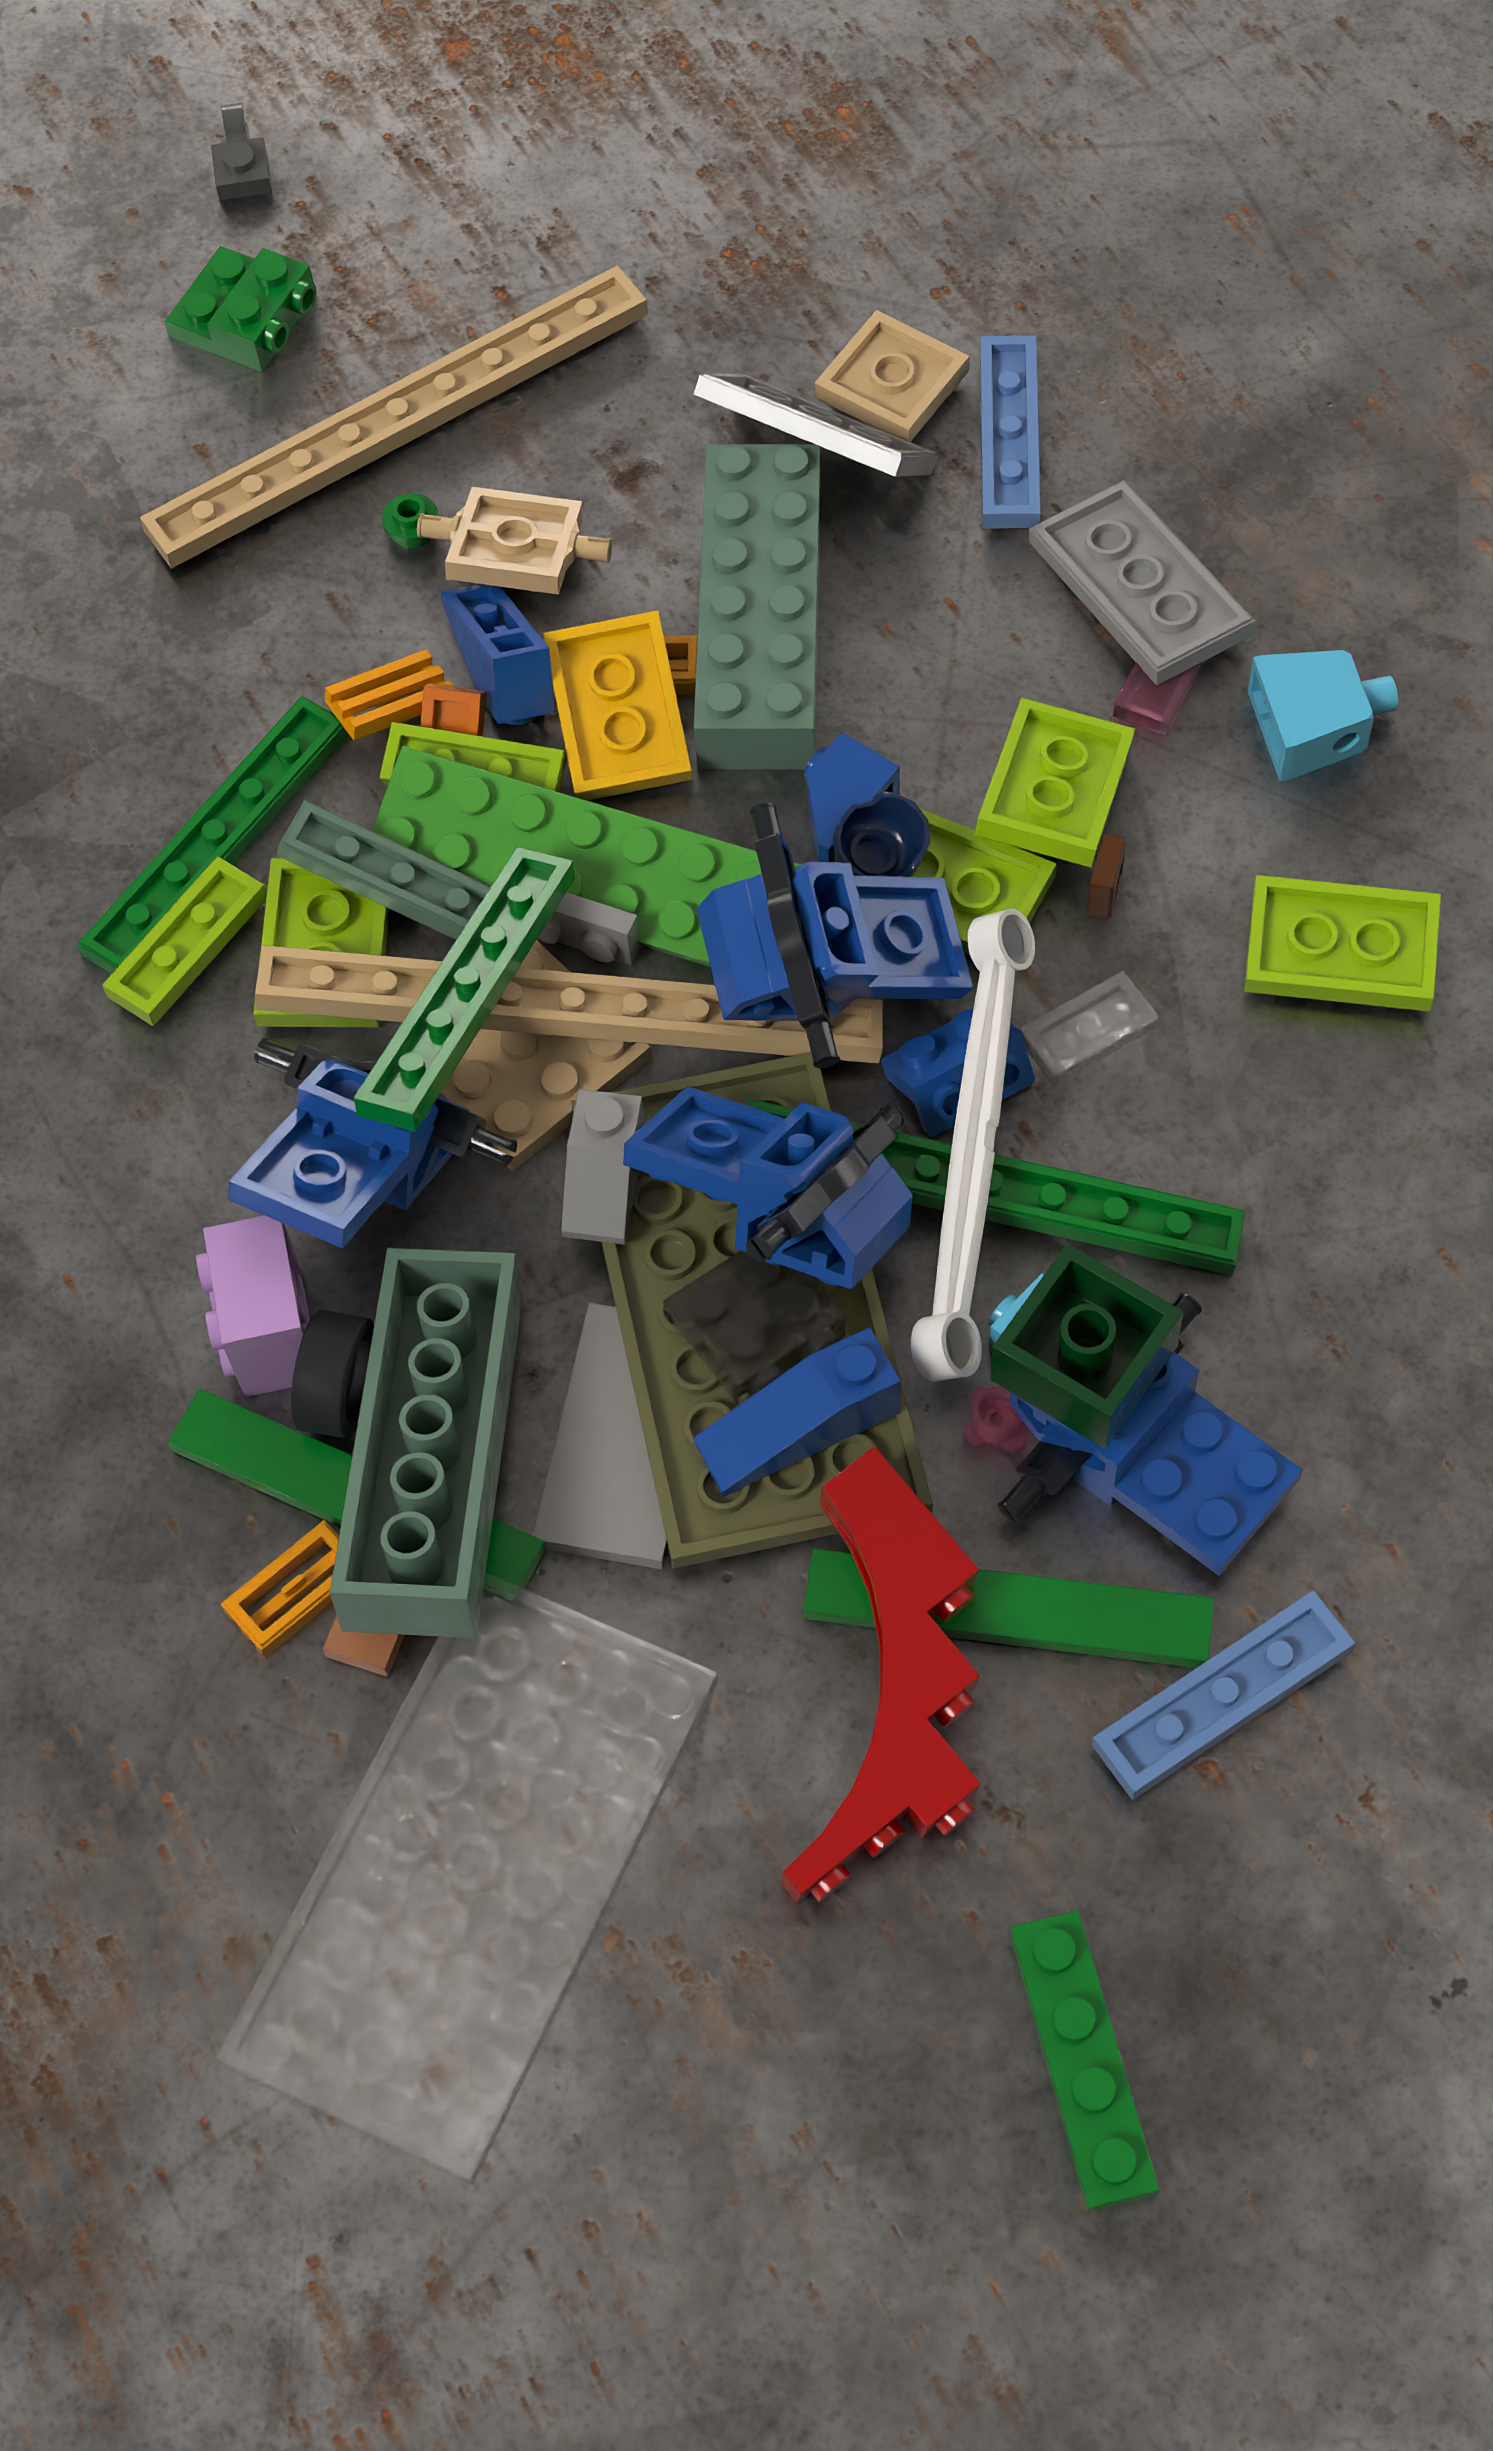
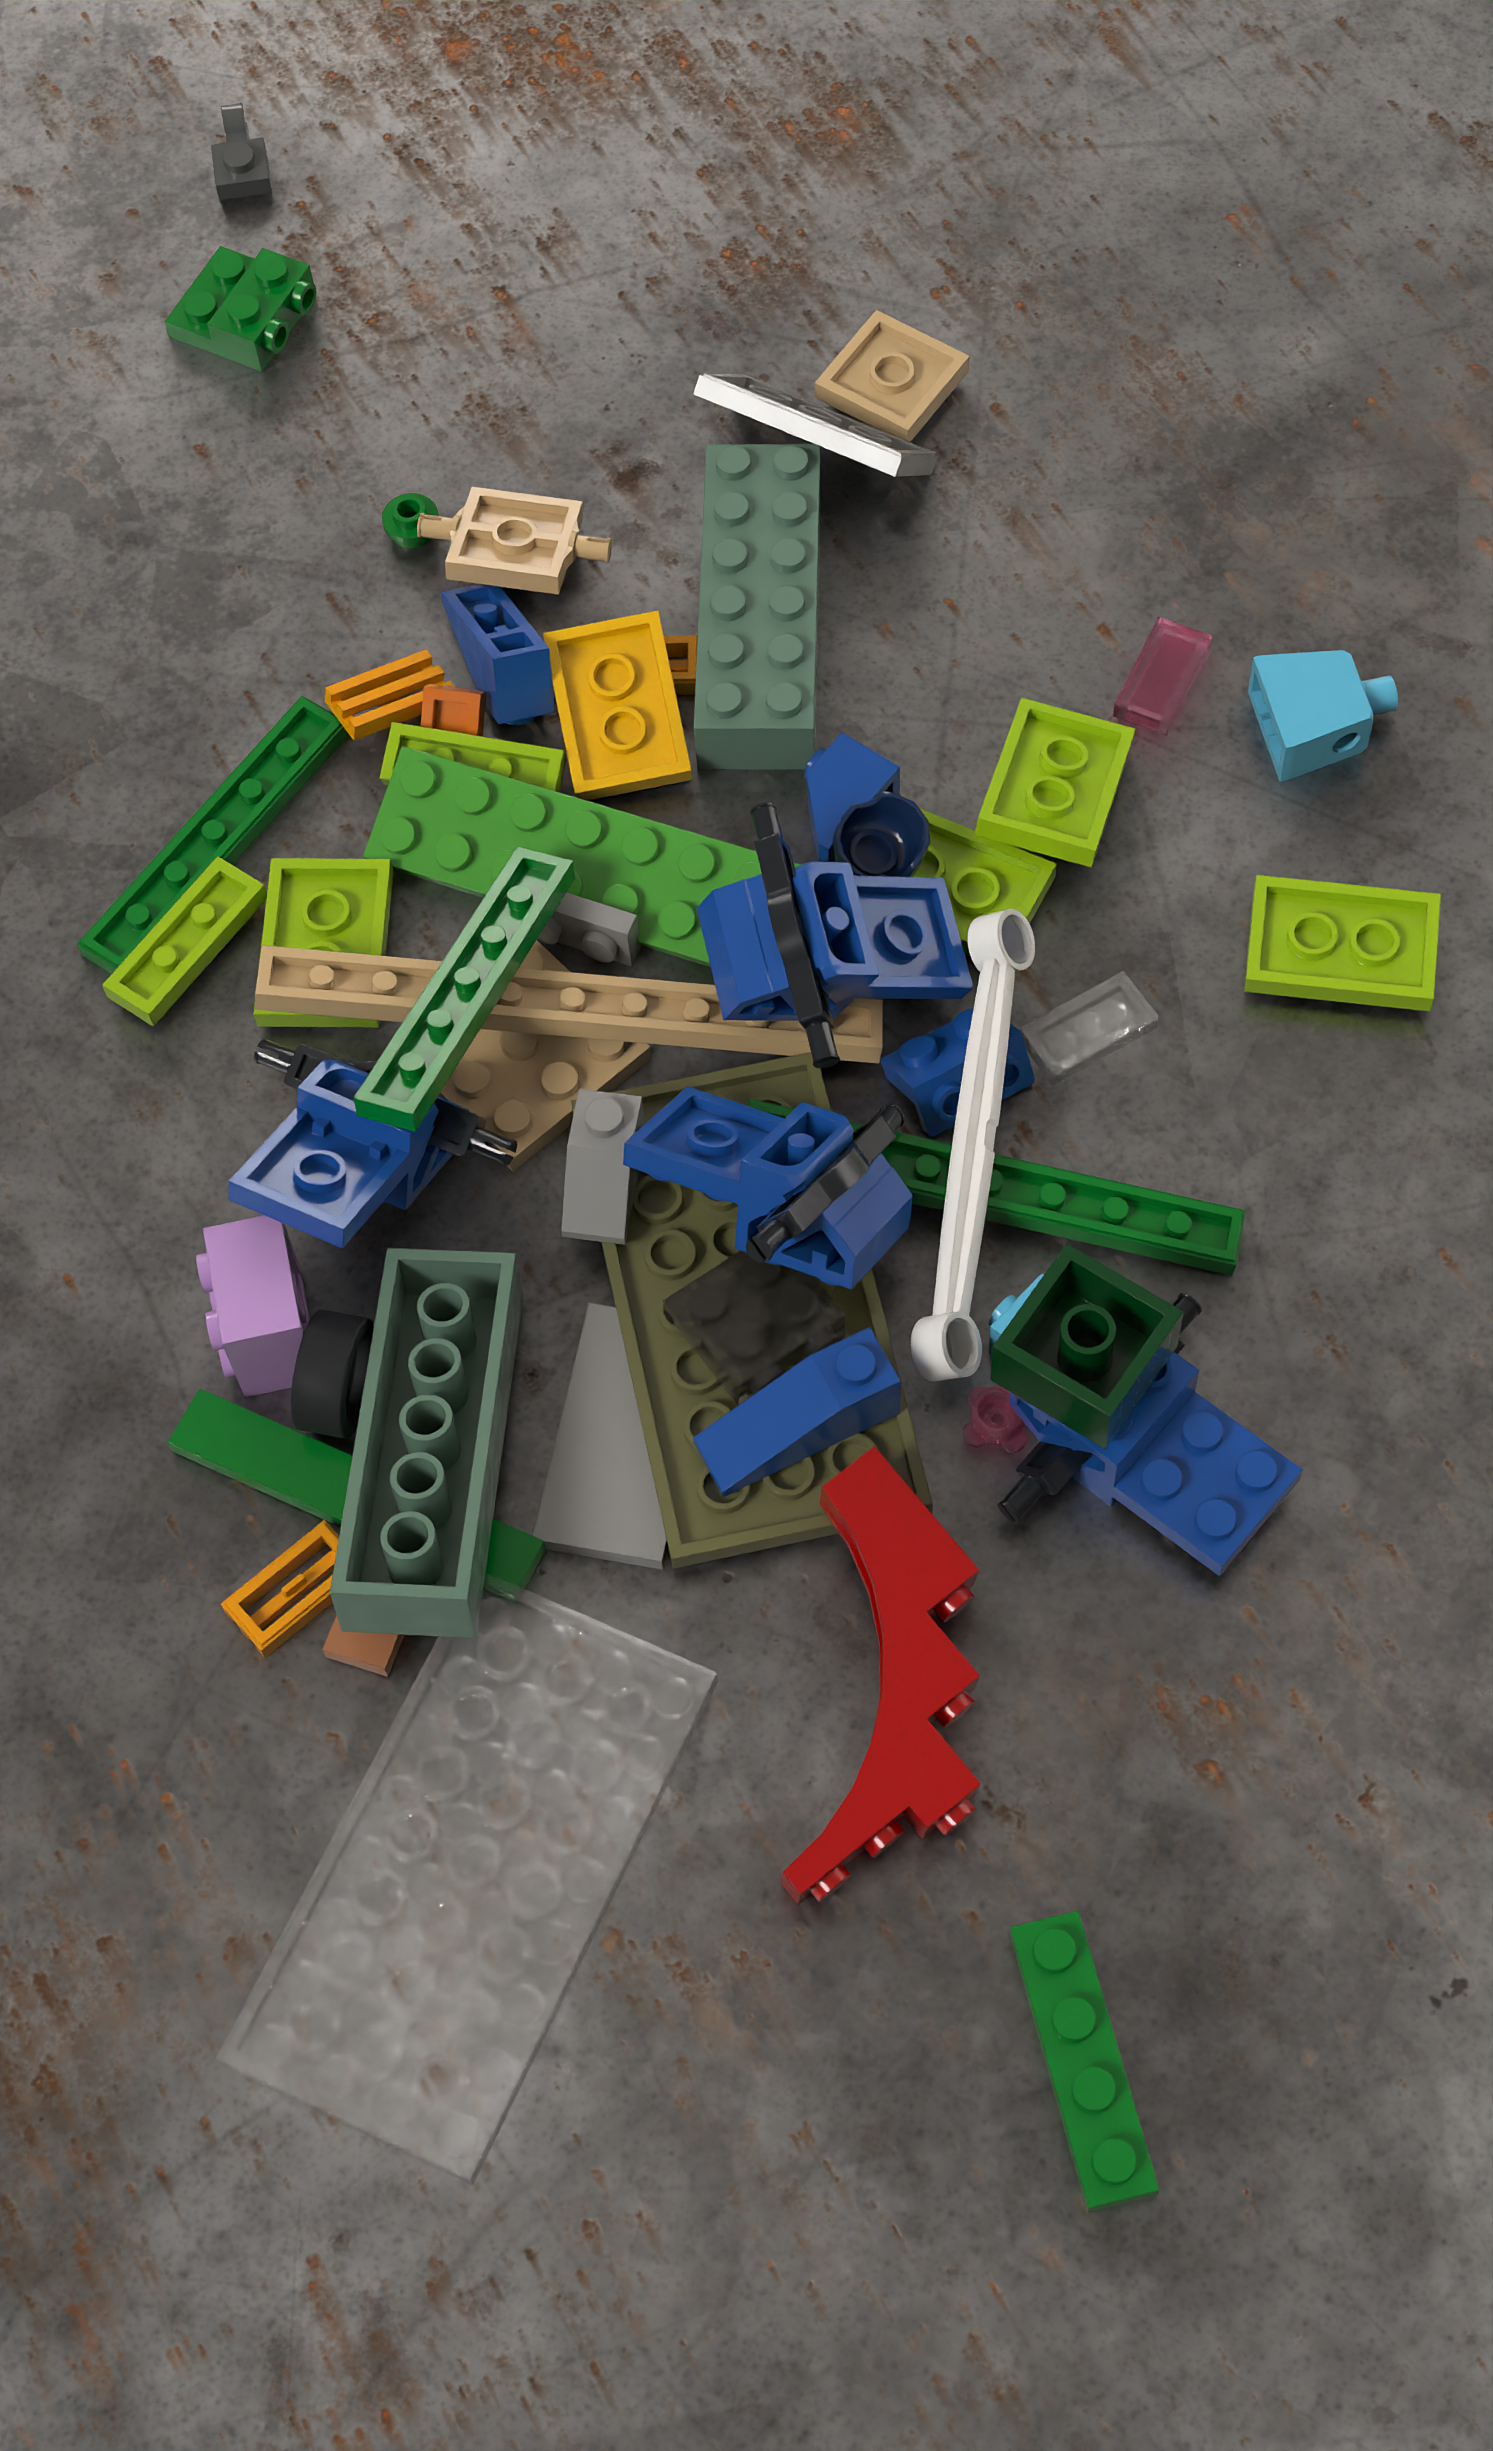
tan plate [140,265,648,569] -> none
sand green tile [277,800,491,940] -> none
green tile [803,1548,1214,1668] -> none
medium blue plate [980,335,1041,529] -> none
light grey tile [1029,480,1255,685] -> none
reddish brown tile [1087,833,1127,920] -> none
medium blue plate [1092,1590,1356,1801] -> none

